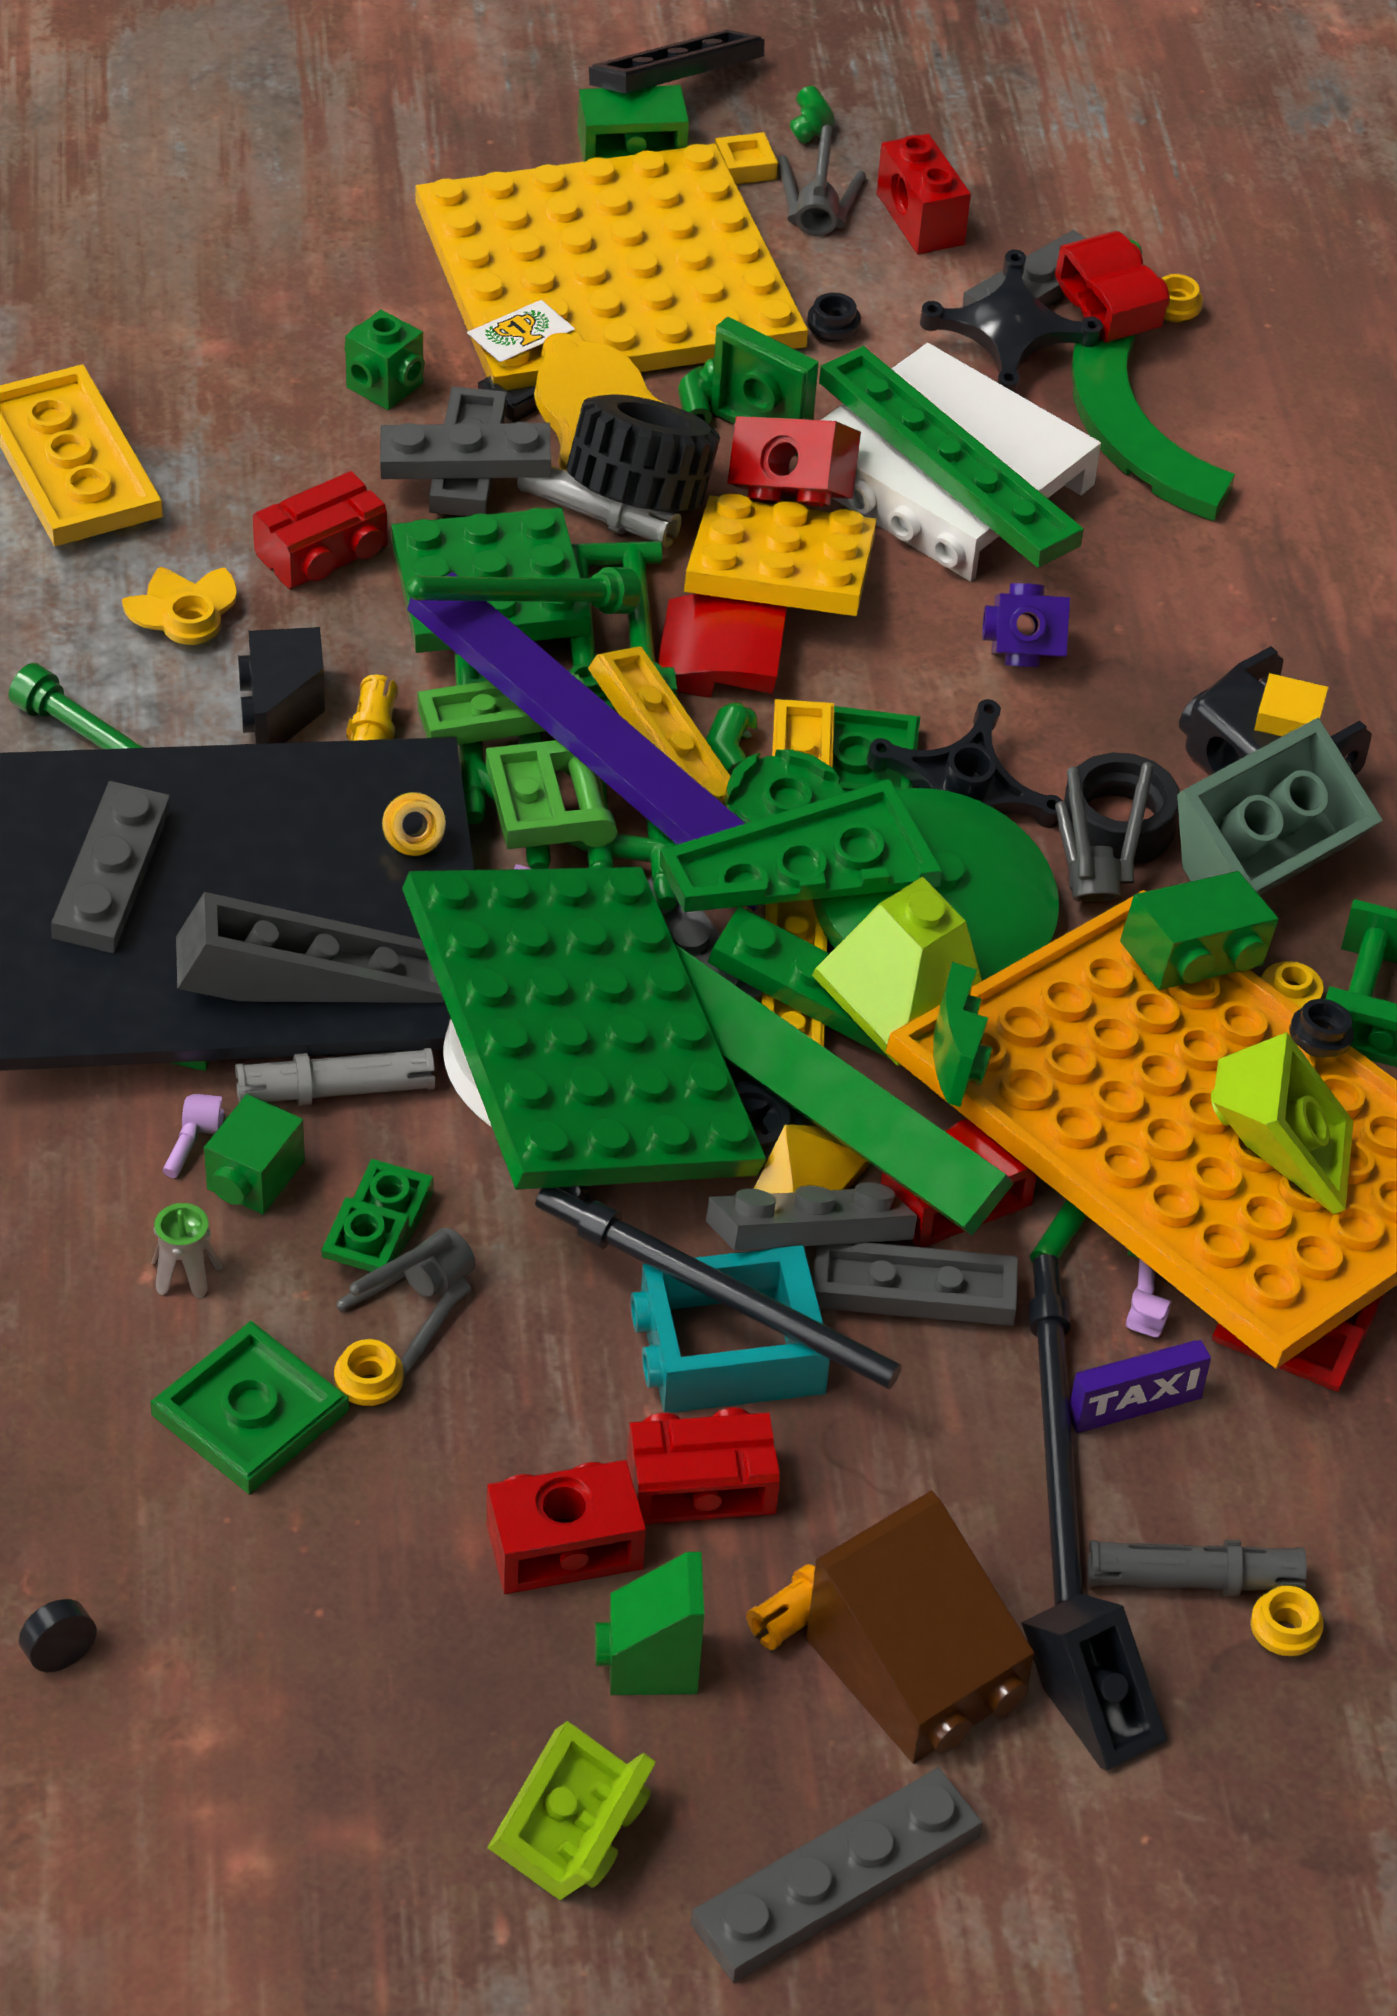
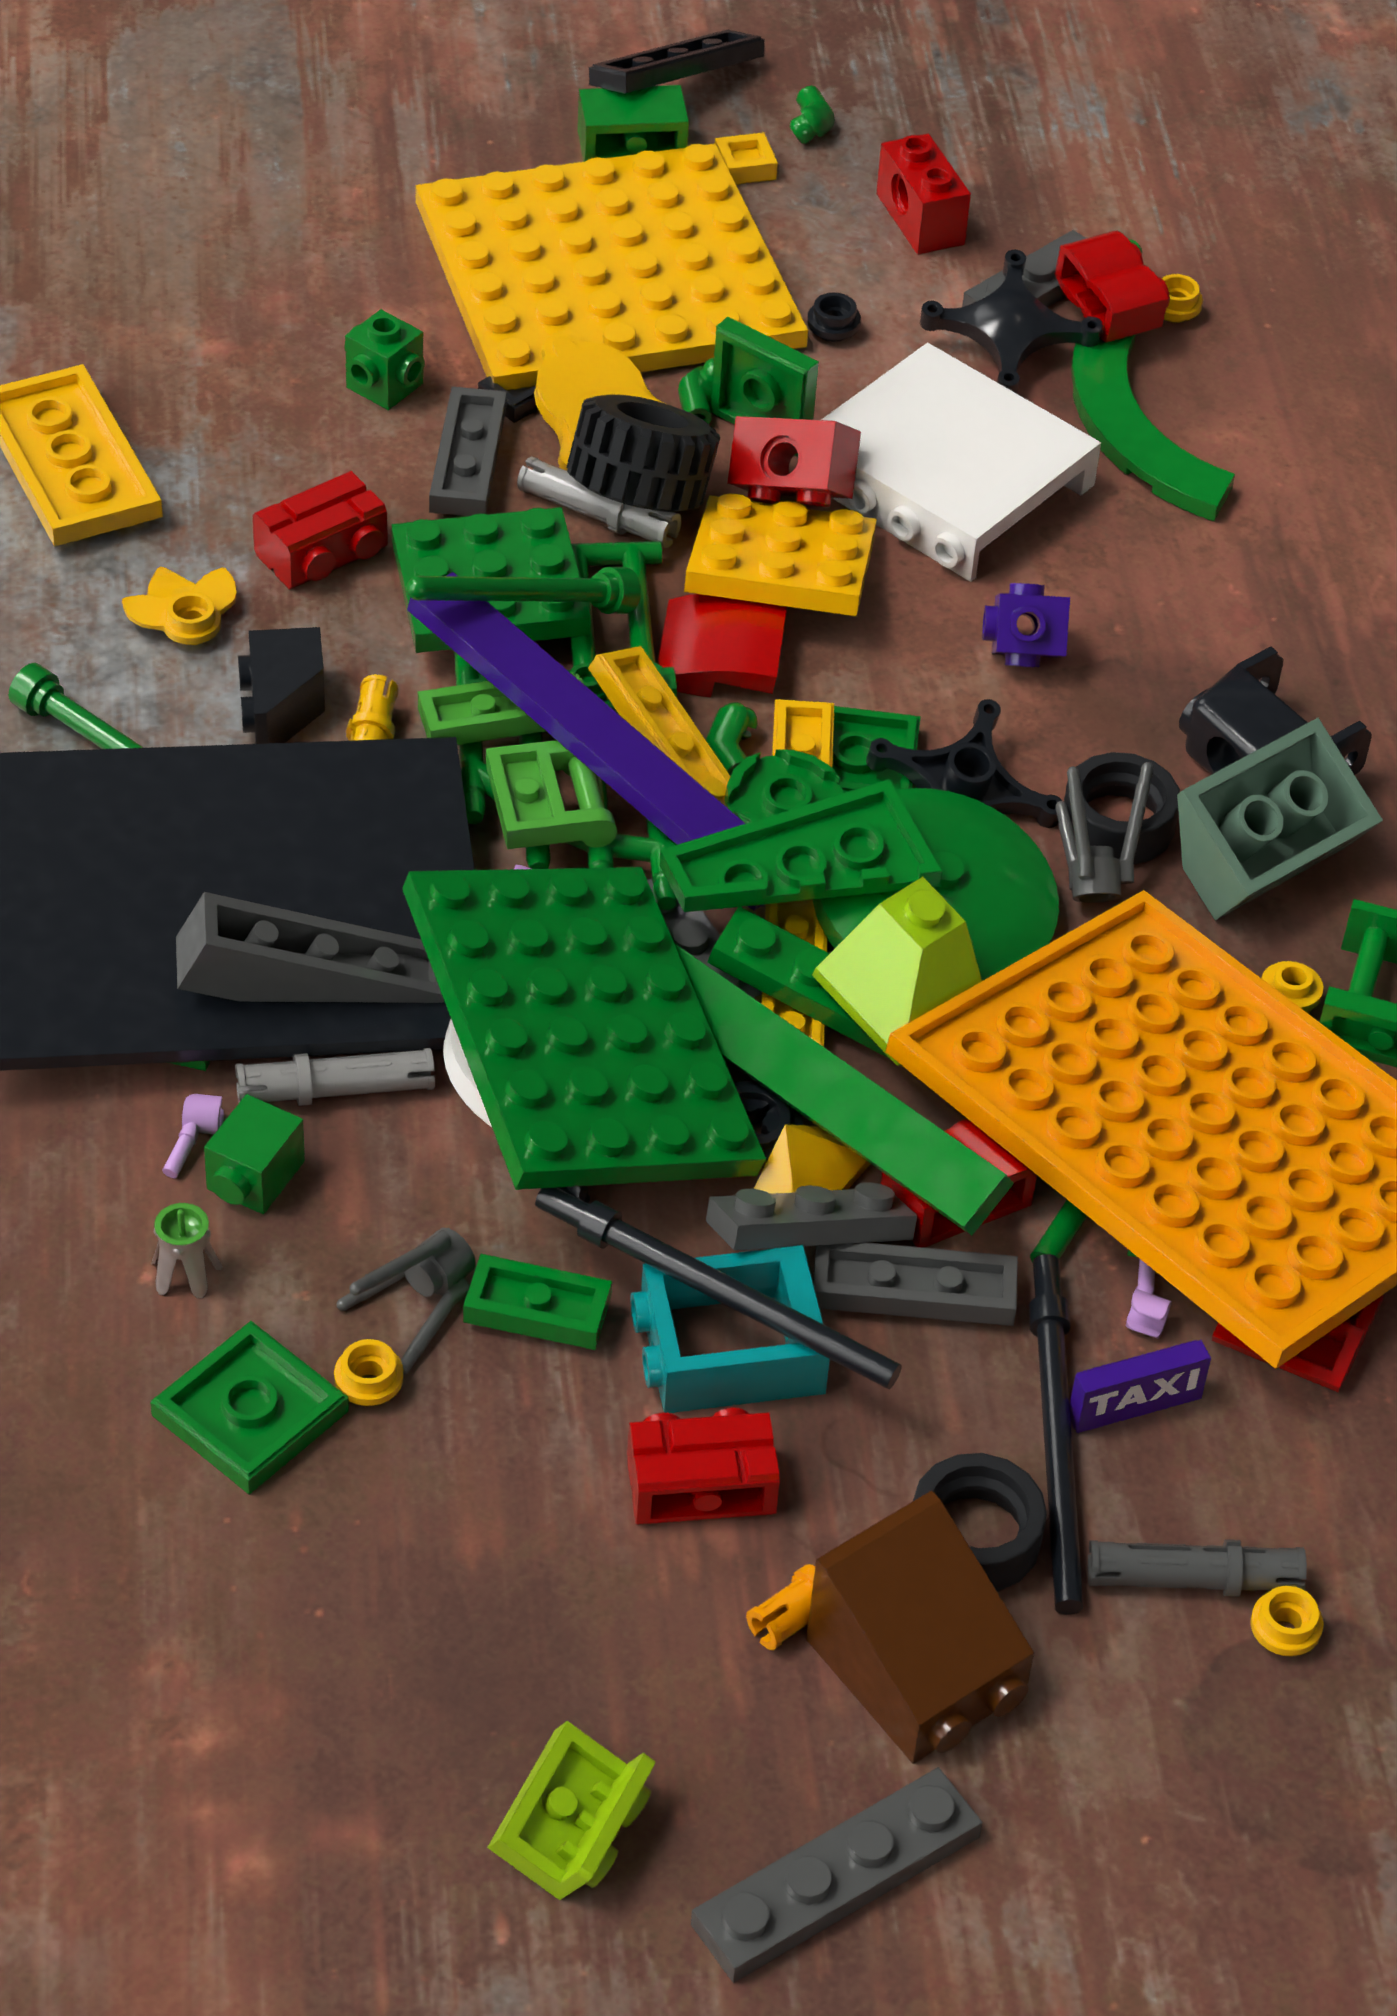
black tile [19,1599,97,1672] -> none
dark grey plate [51,781,170,954] -> none
green slope [321,1158,434,1272] -> none
dark grey plate [380,422,551,479] -> none
yellow plate [382,792,446,856] -> none
white sticker [466,300,575,362] -> none
red brick [486,1460,646,1595] -> none
green slope [595,1552,705,1695] -> none
dark grey plant [778,125,866,236] -> none
green plate [819,346,1084,568] -> none
green slope [933,962,993,1107] -> none
black slope [1021,1593,1168,1770] -> none
green brick [1120,871,1279,990] -> none
lime slope [1211,1032,1354,1214] -> none
yellow tile [1254,673,1328,736] -> none
black plate [1289,999,1354,1058] -> none
none -> green plate [463,1254,612,1350]
none -> black tyre [913,1453,1047,1592]

